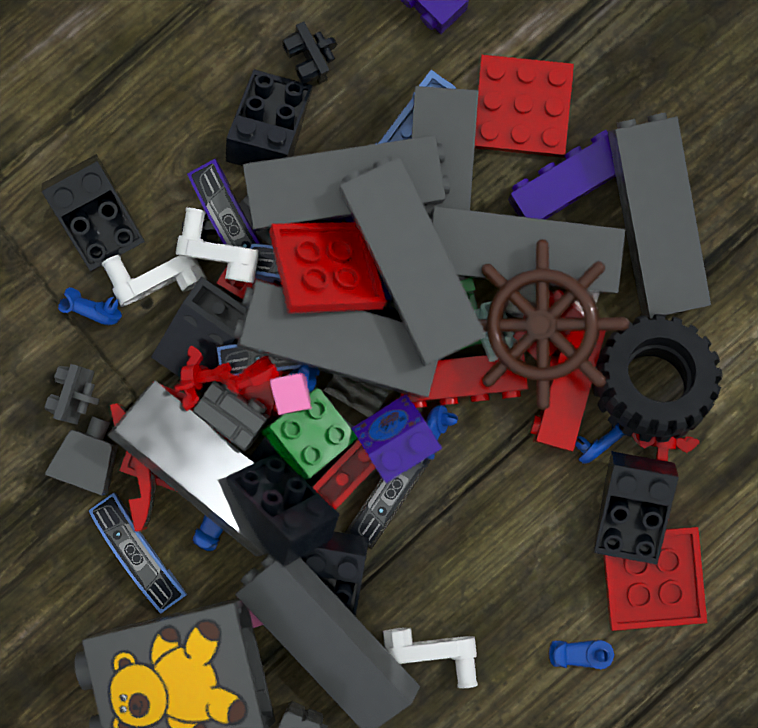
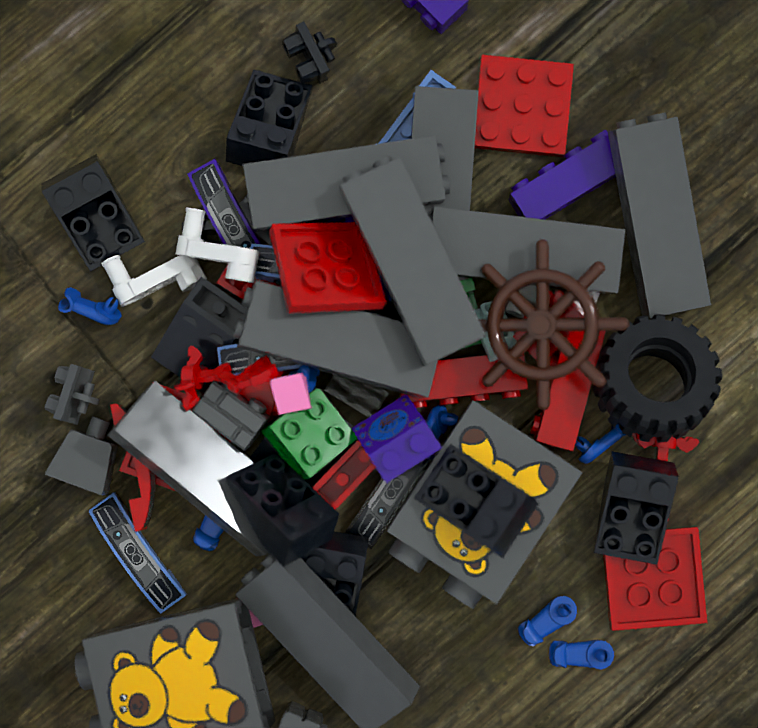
white beam [383,628,478,688] -> none
none -> dark grey brick [387,400,583,609]
none -> black slope [414,444,539,558]
none -> blue piece [518,596,577,646]

